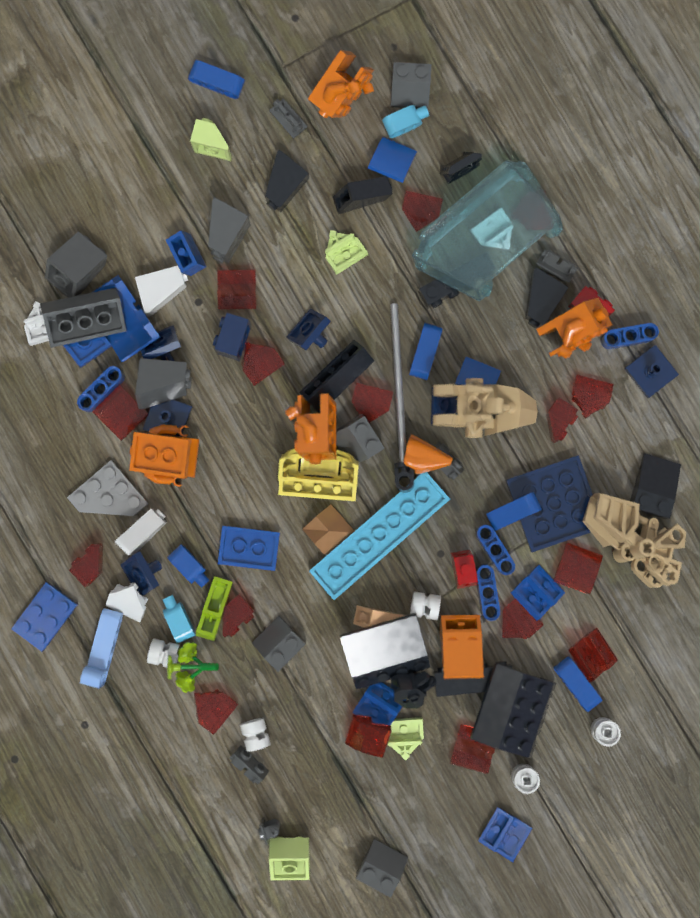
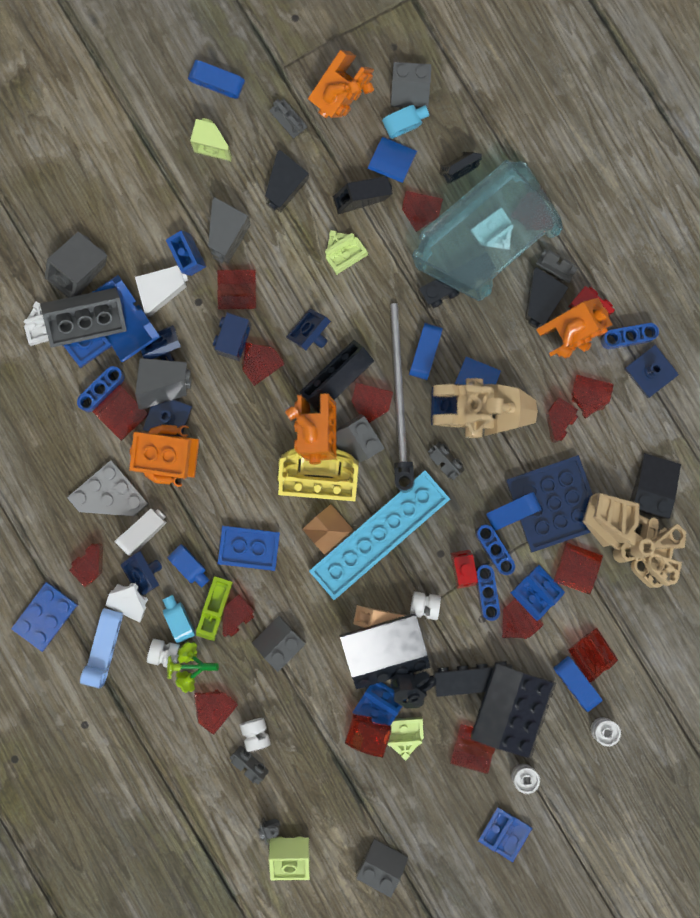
orange hat [404,434,453,474] -> none
orange slope [439,615,484,679] -> none

